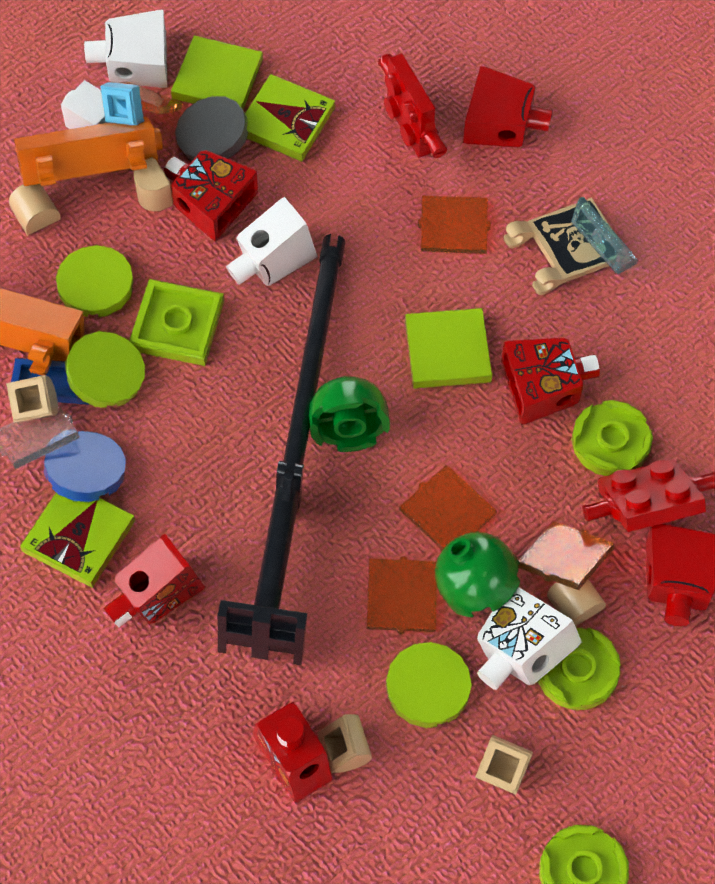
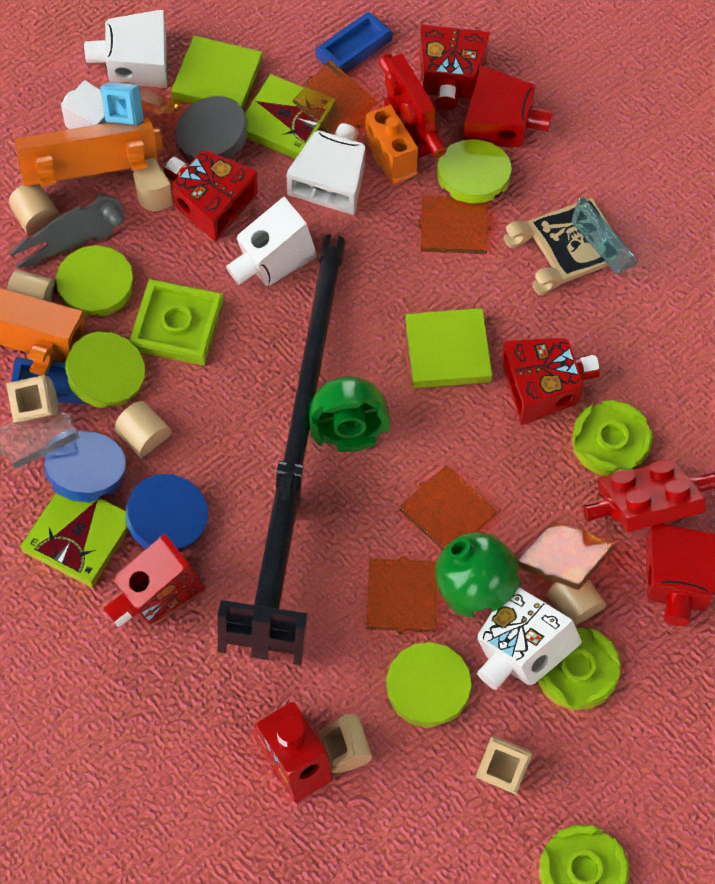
none -> tan brick [7,269,57,302]
none -> dark grey piece [9,193,124,268]
none -> tan brick [115,401,172,459]
none -> blue tile [125,474,208,552]
none -> white torso [287,123,366,215]
none -> clear orange piece [292,60,377,135]
none -> blue tile [315,11,393,78]
none -> orange piece [363,104,418,185]
none -> red torso [419,24,490,110]
none -> lime tile [437,139,512,204]

